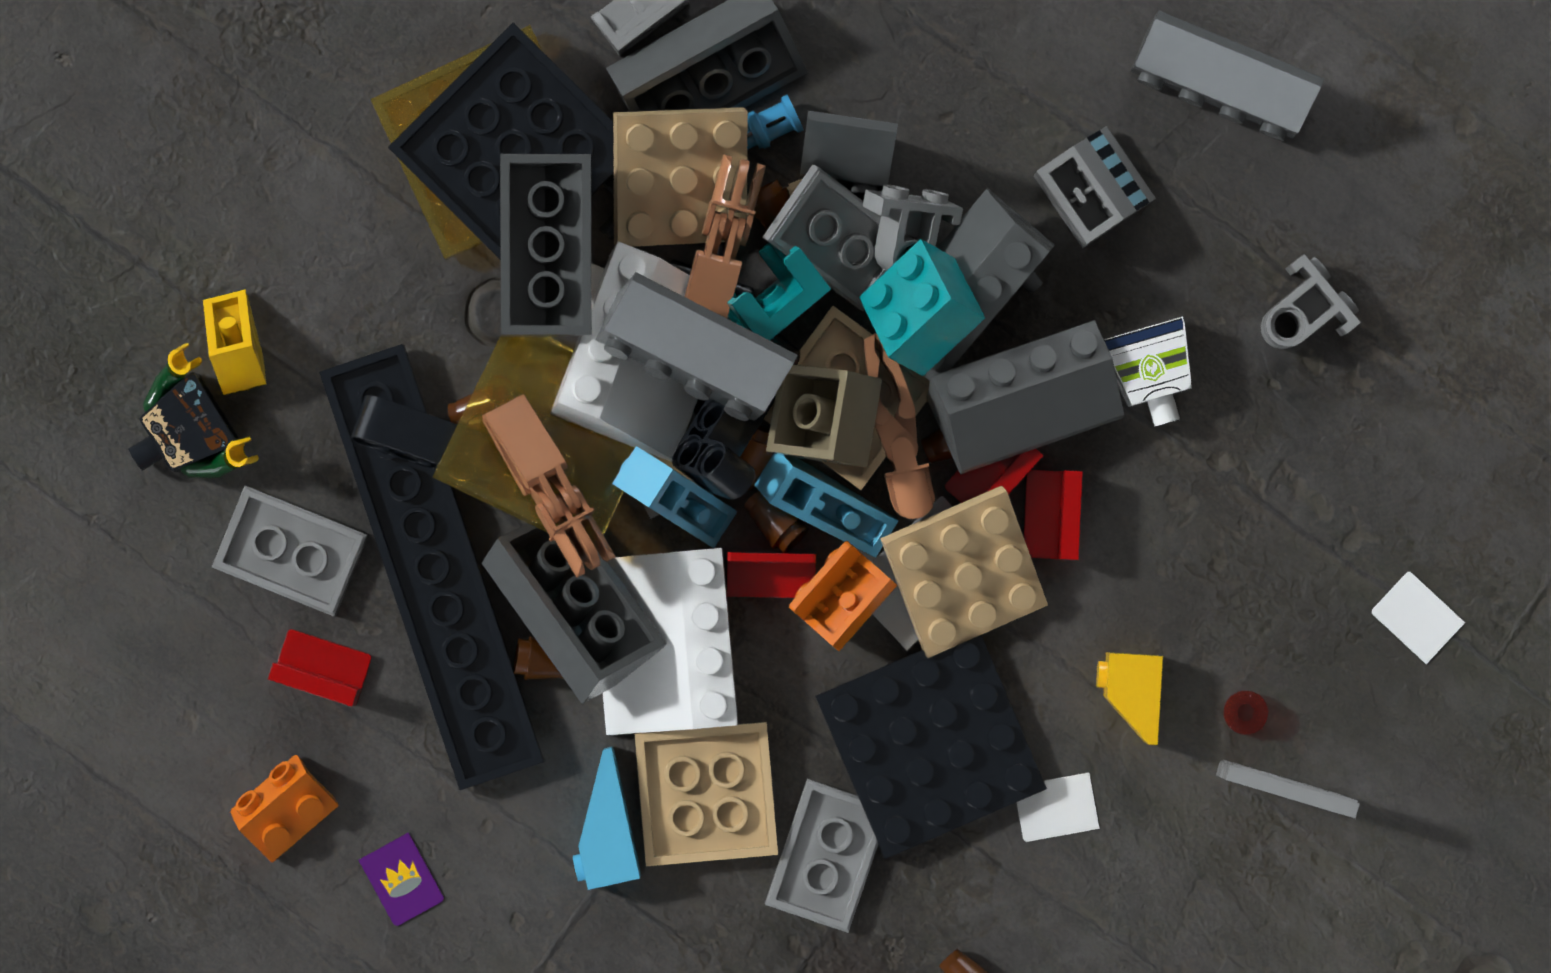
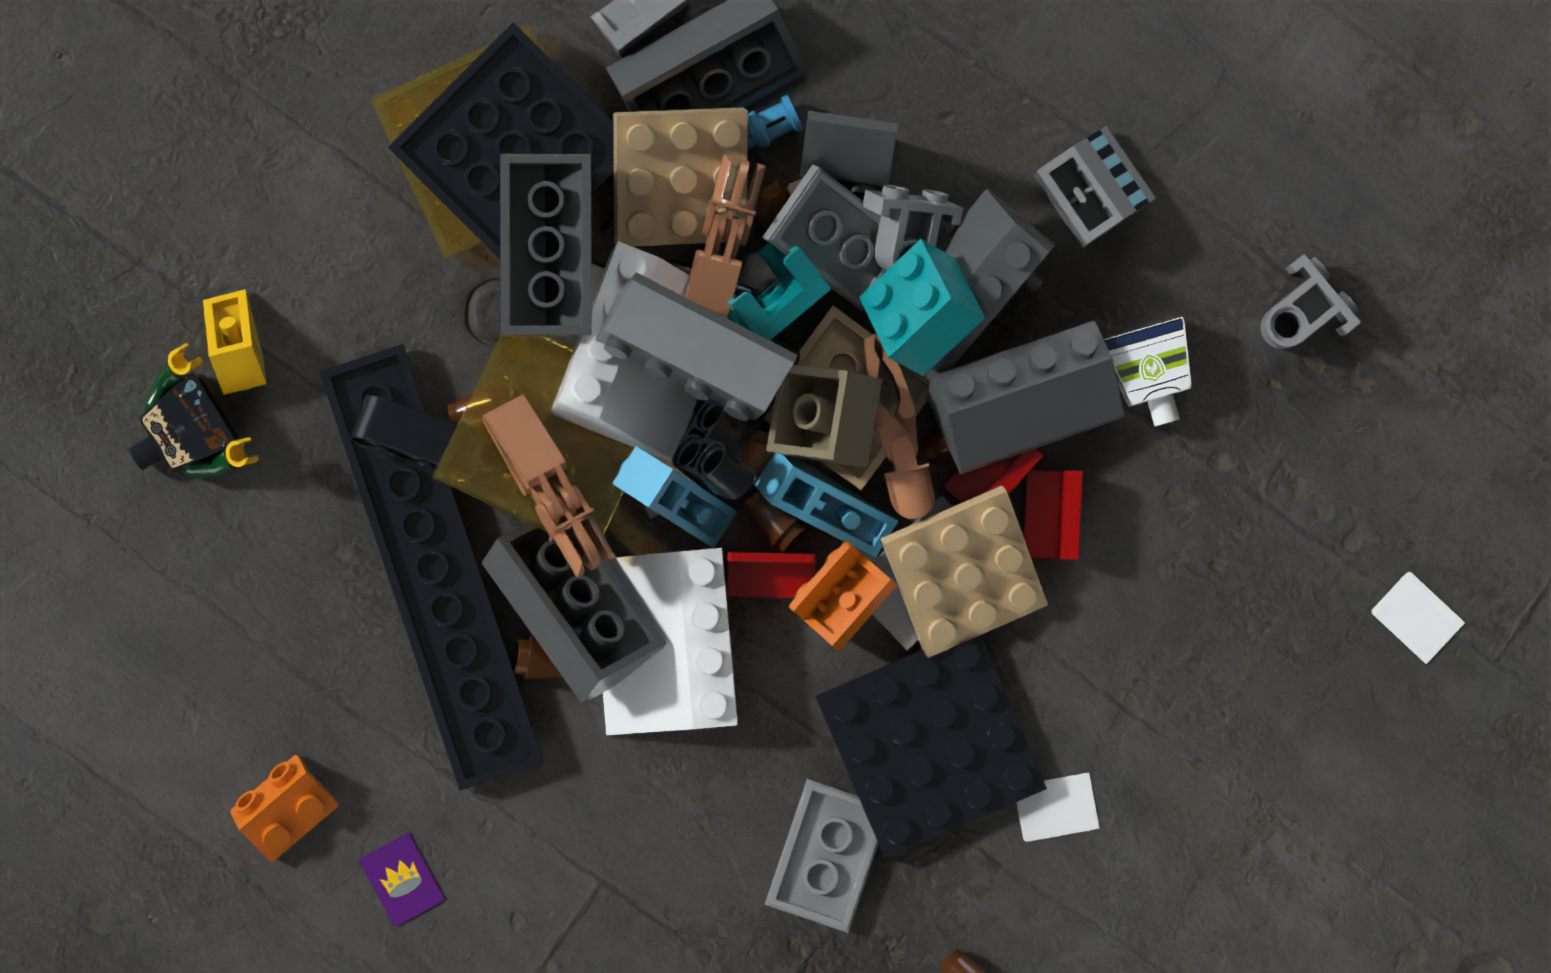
light grey tile [212,486,369,617] -> none
red panel [268,629,372,707] -> none
medium azure slope [573,746,641,890] -> none
tan plate [634,722,778,866] -> none
yellow slope [1096,652,1163,745] -> none
slope [1130,11,1324,141] -> none
light grey tile [1216,759,1360,818] -> none
clear red plate [1223,690,1268,735] -> none

